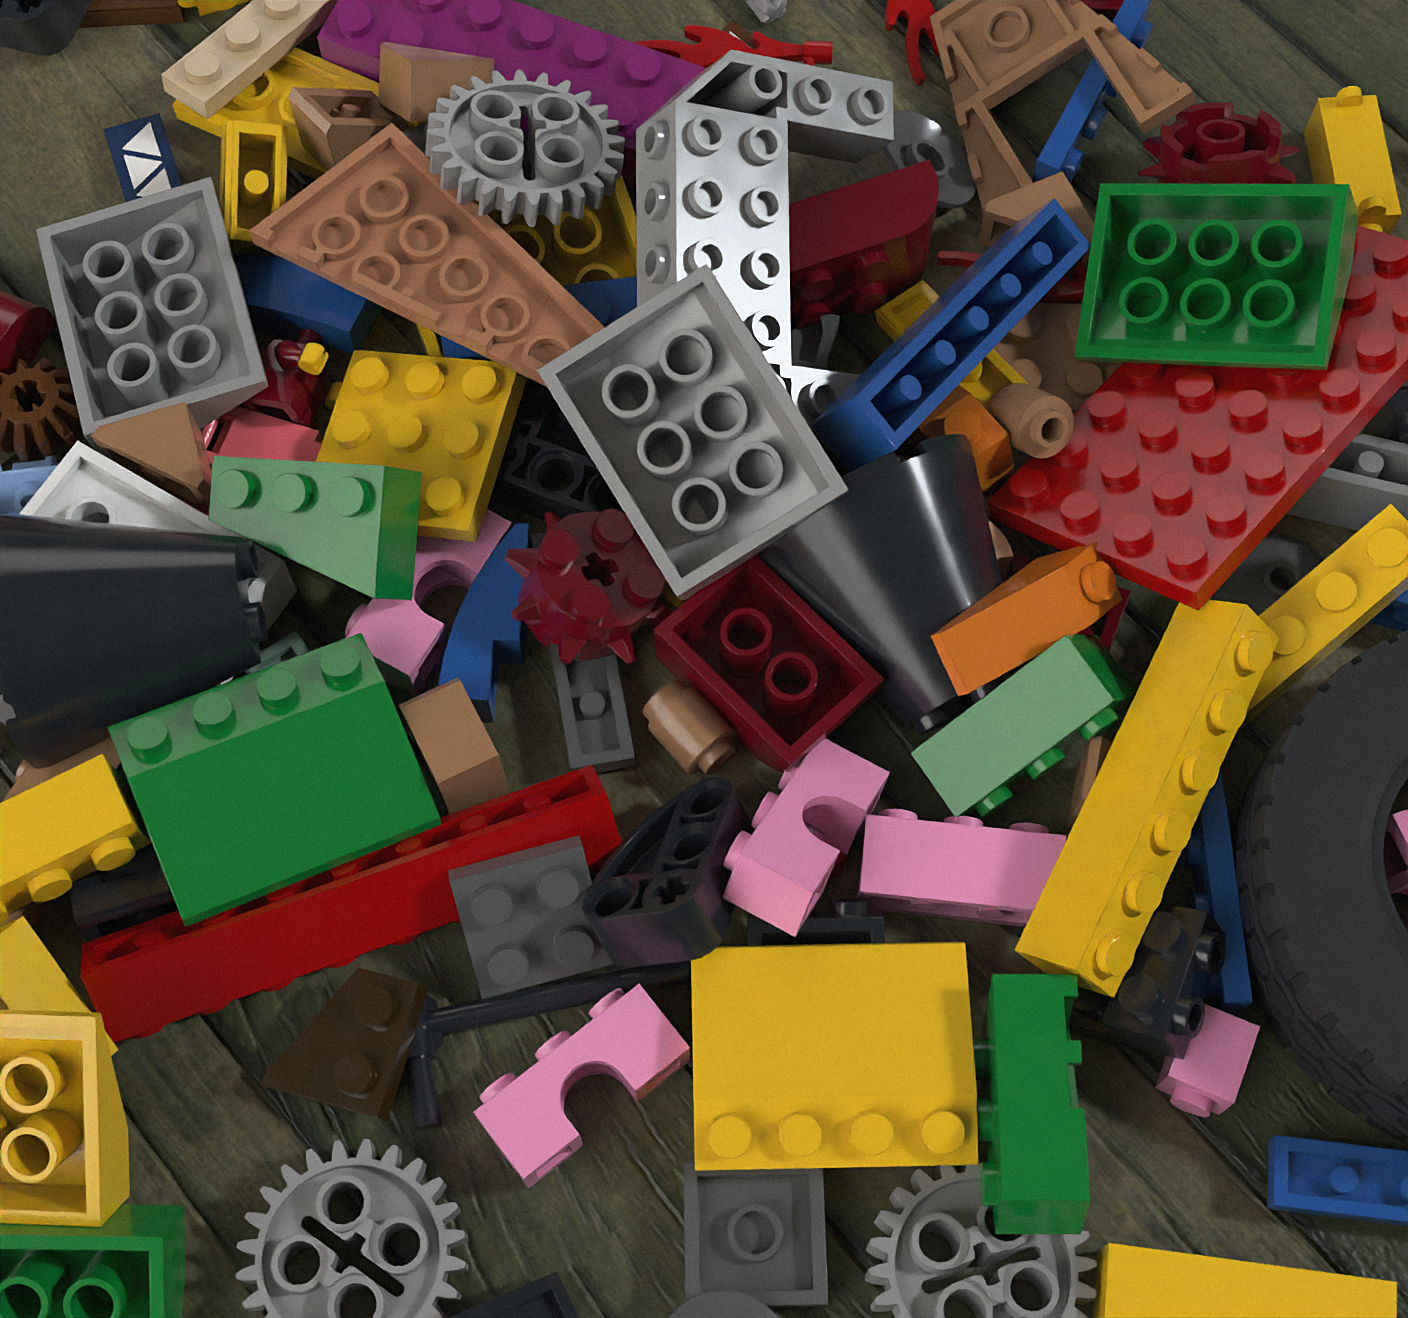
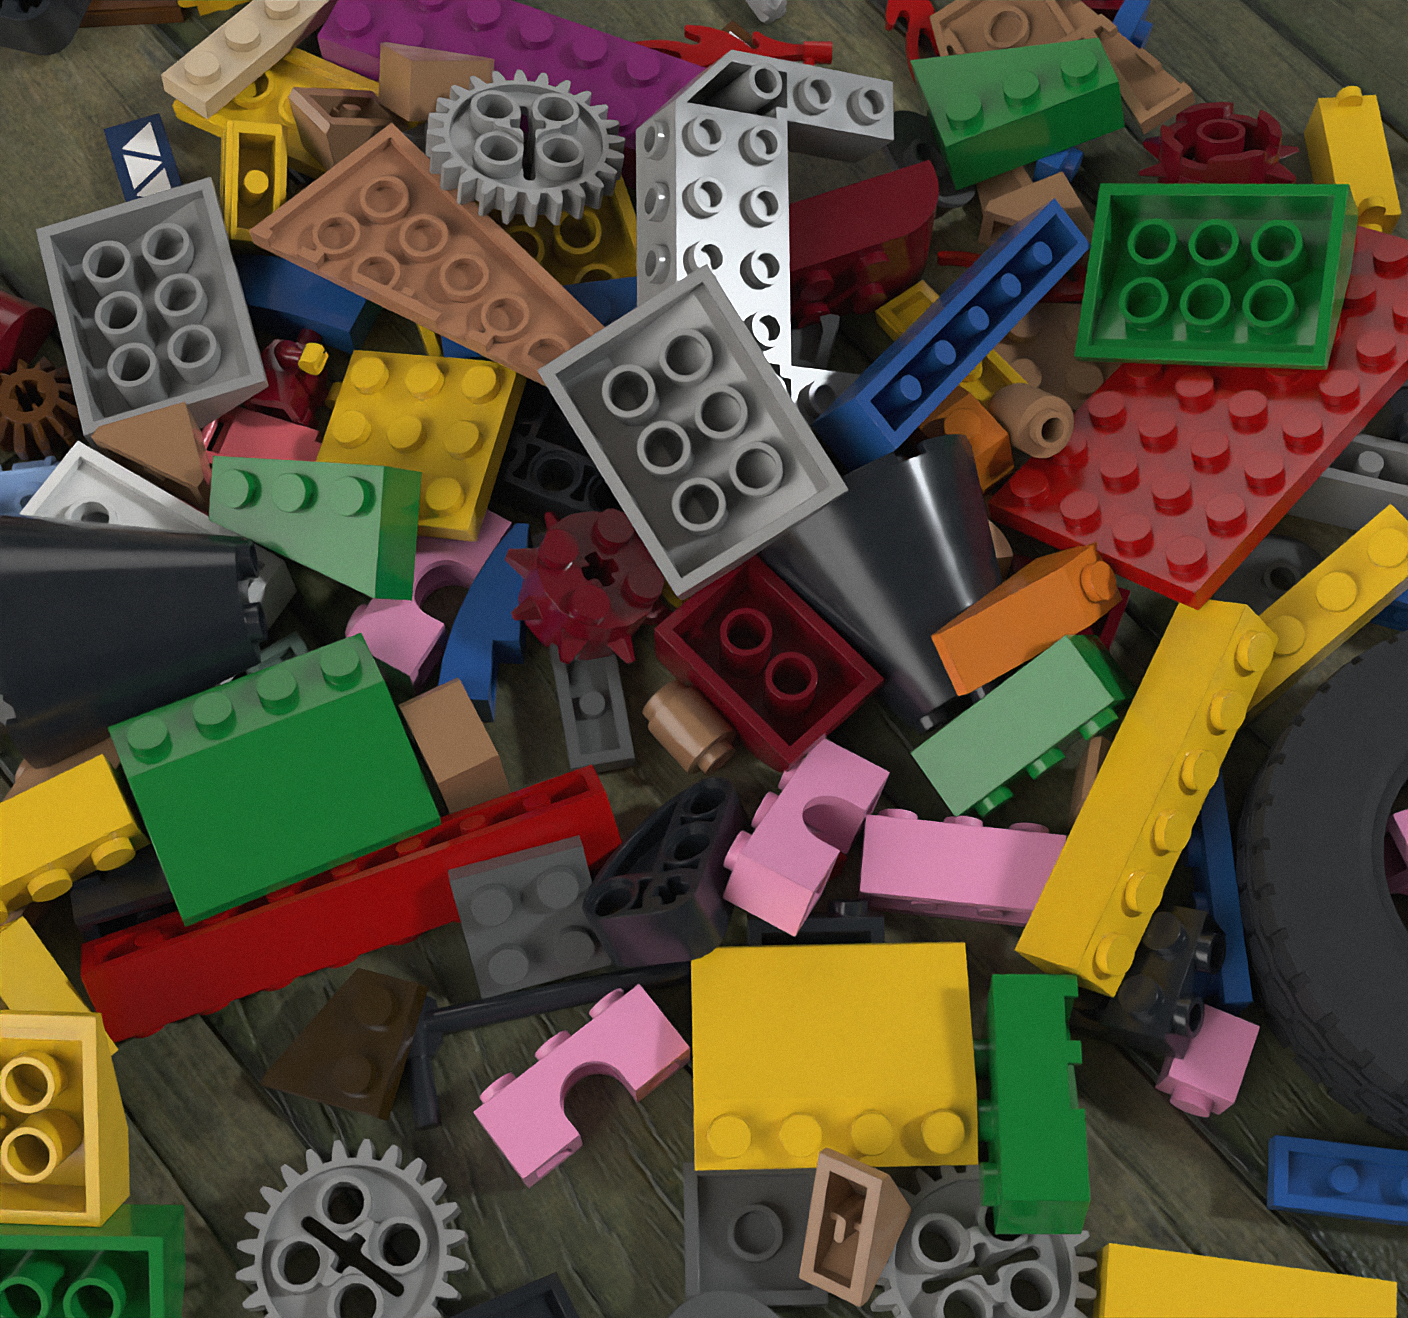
none -> medium nougat slope [799,1147,913,1307]
none -> green wedge [910,38,1125,191]

